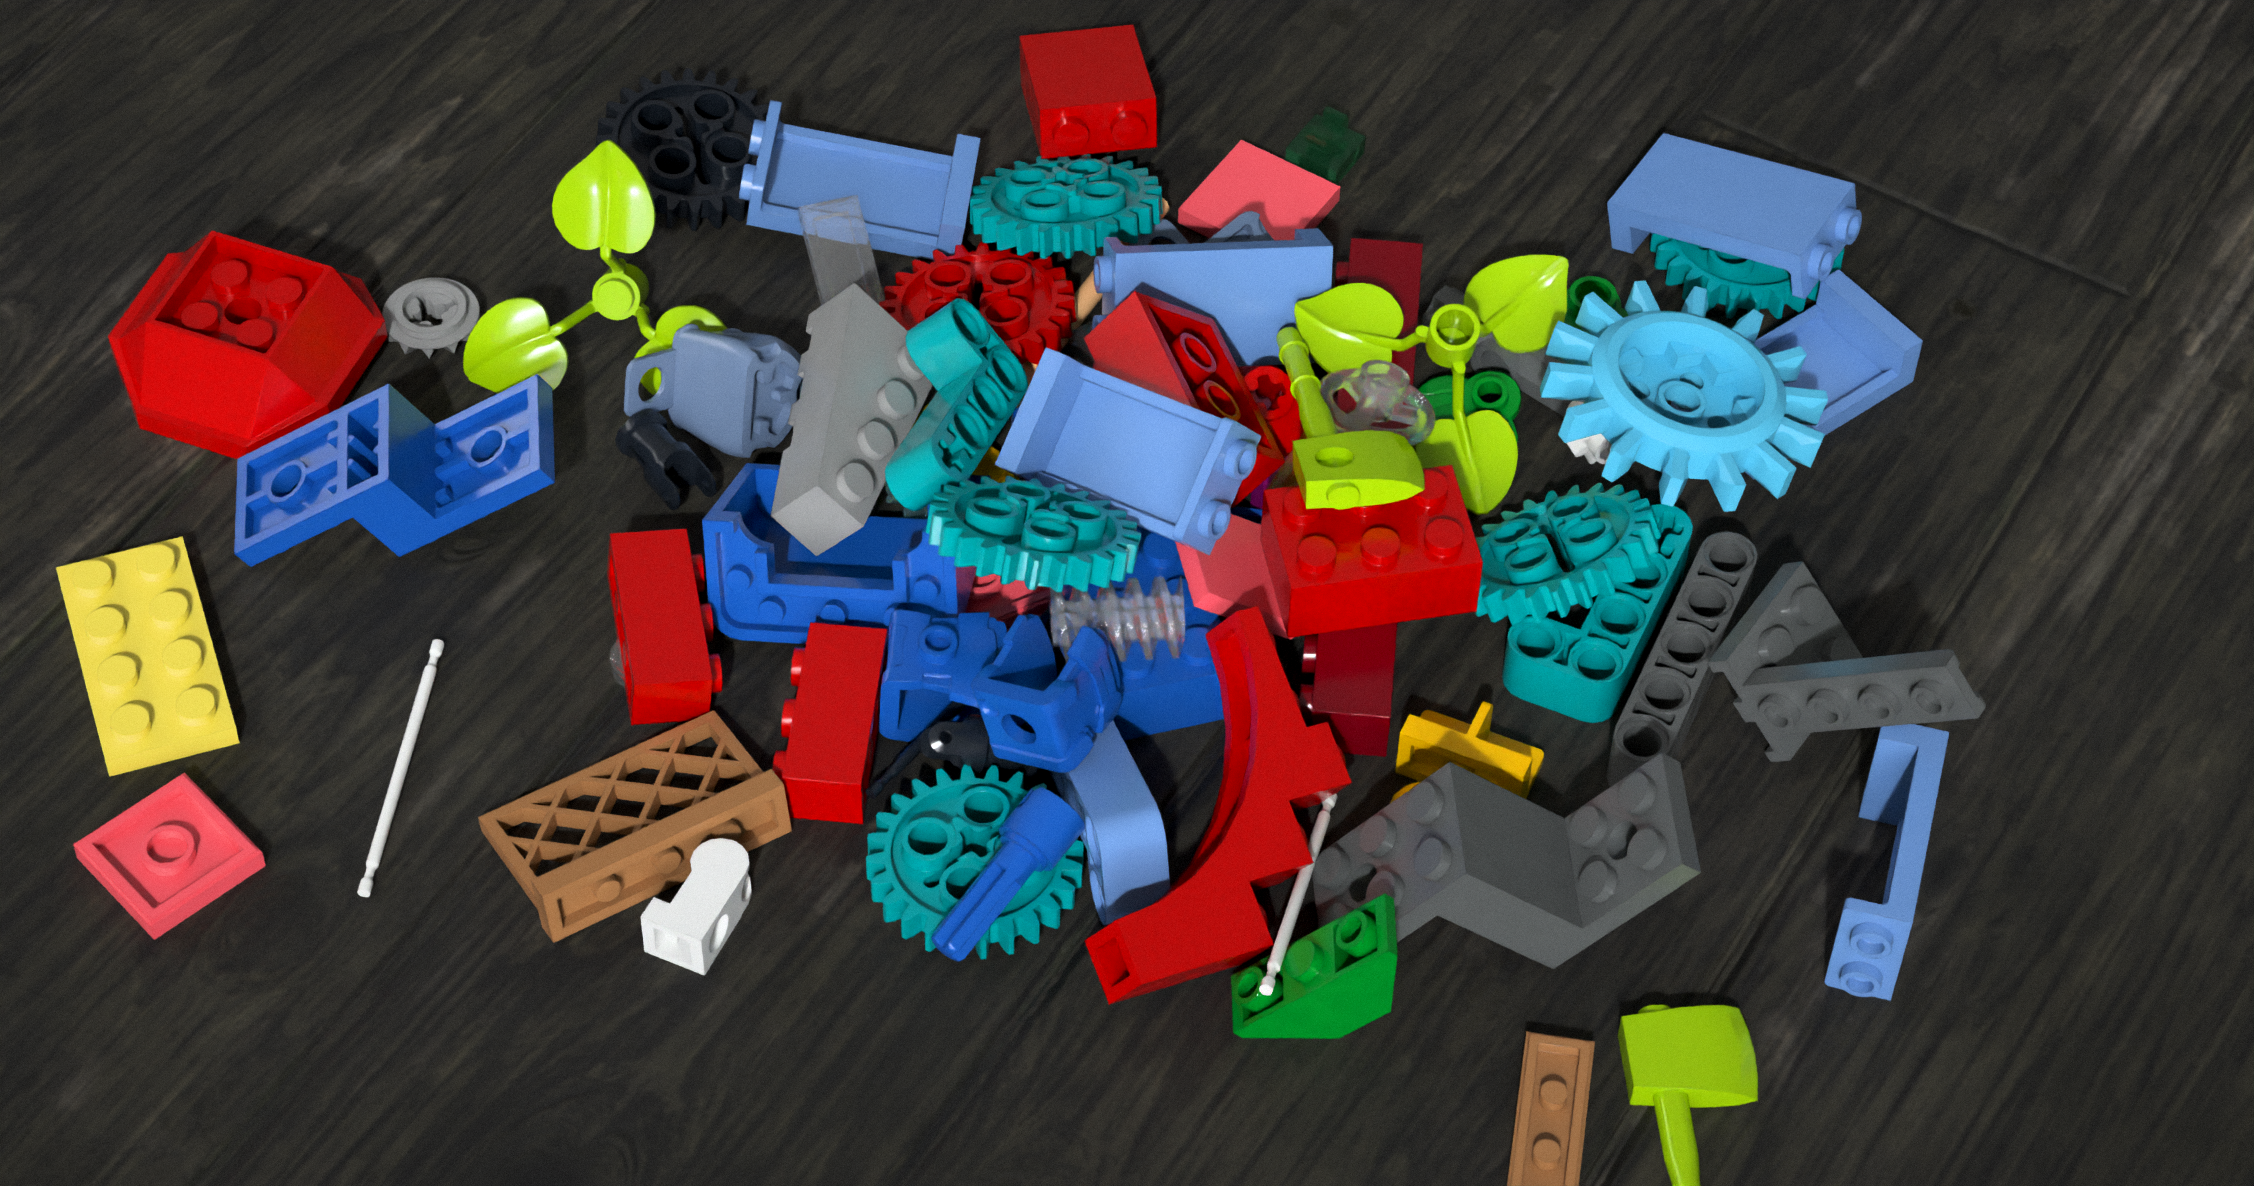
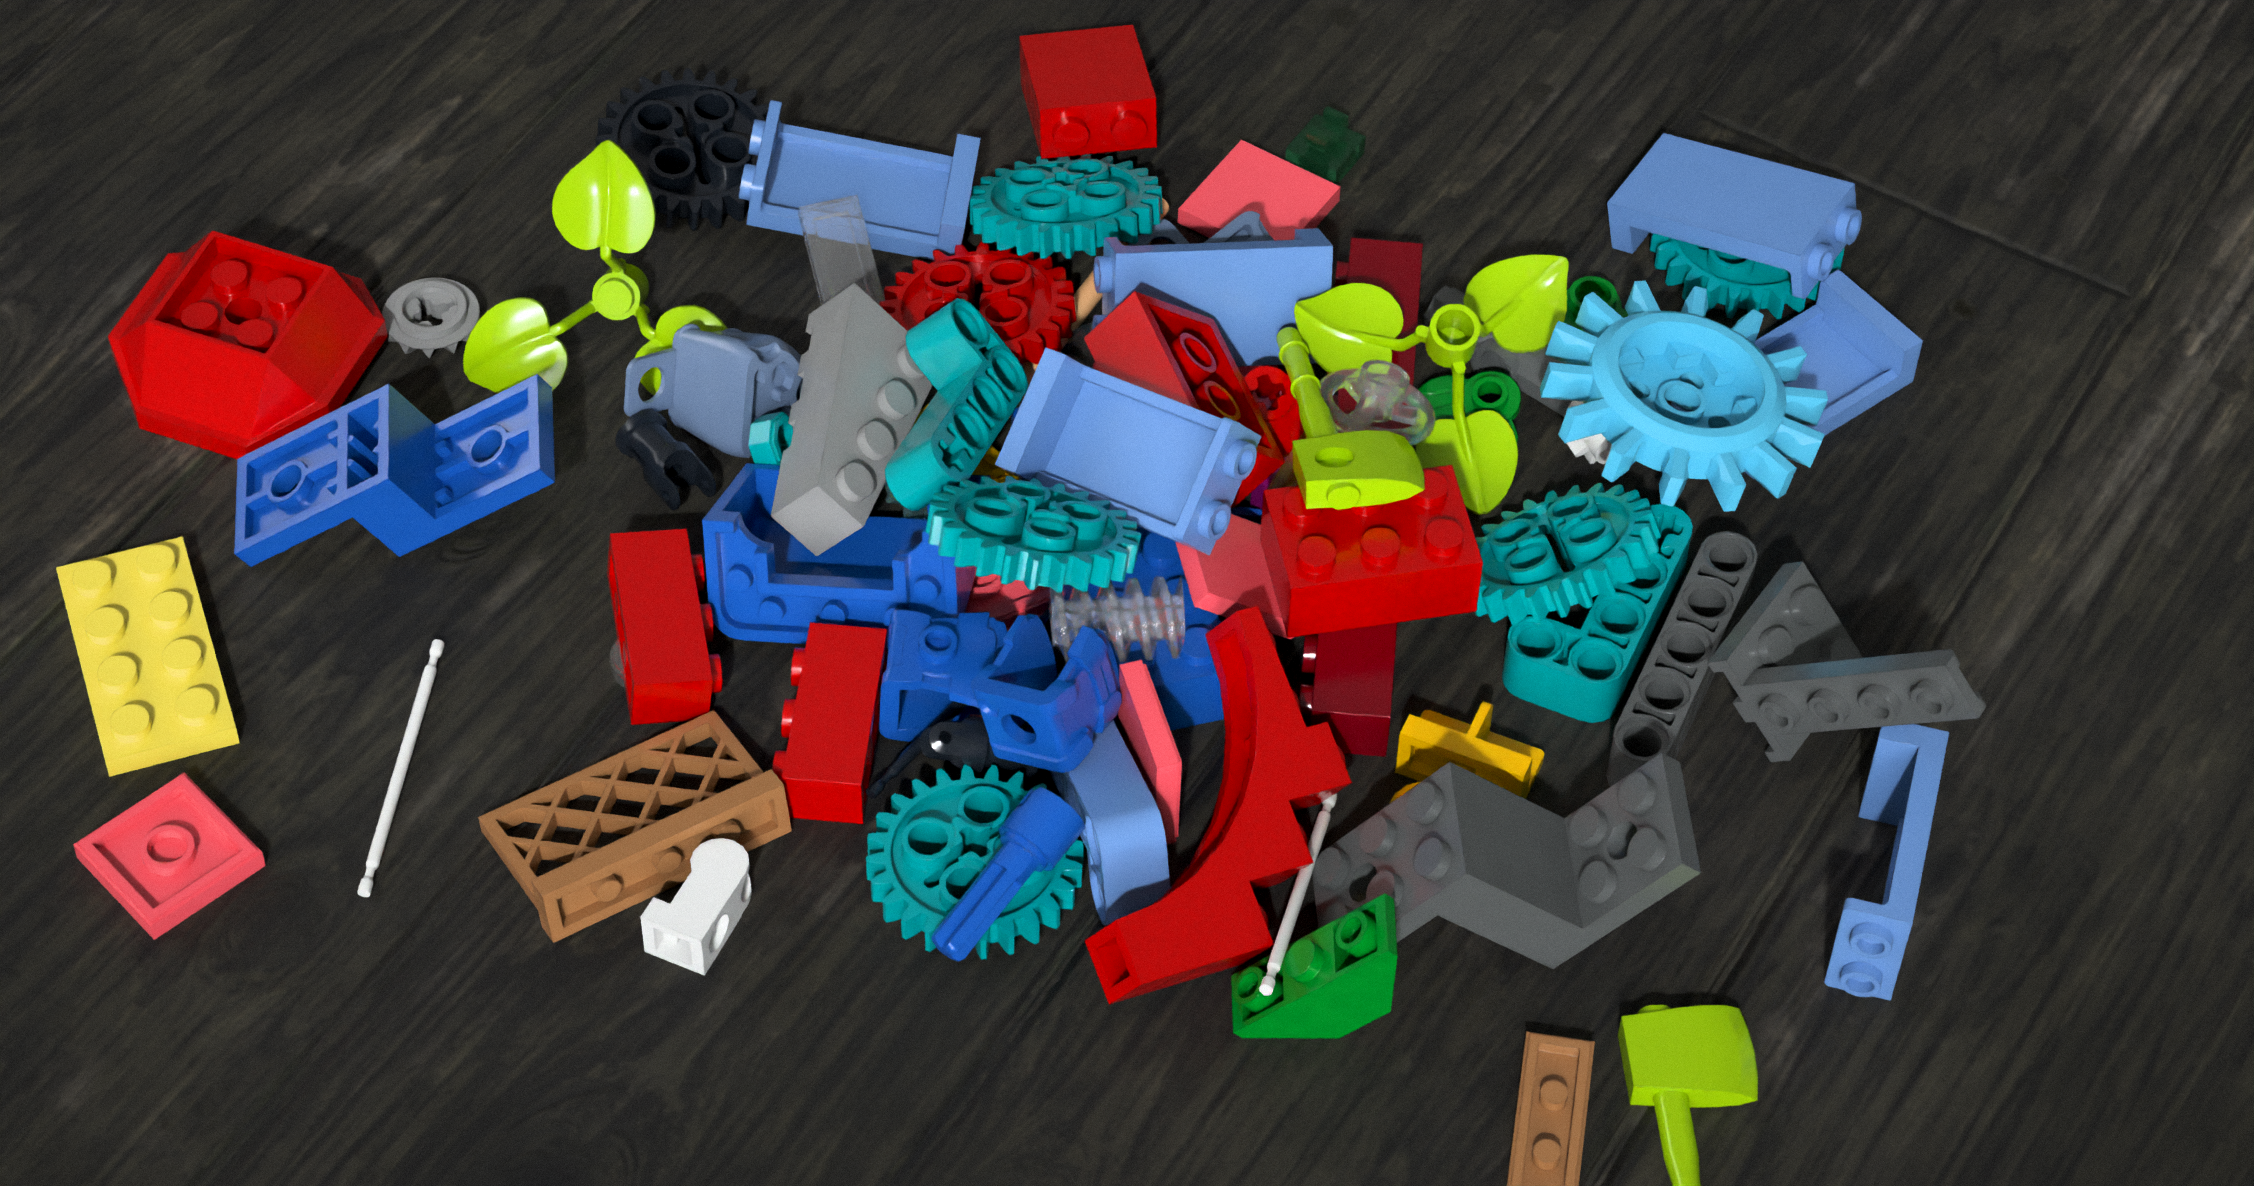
none -> teal tile [748,411,793,465]
none -> coral tile [1118,660,1182,844]

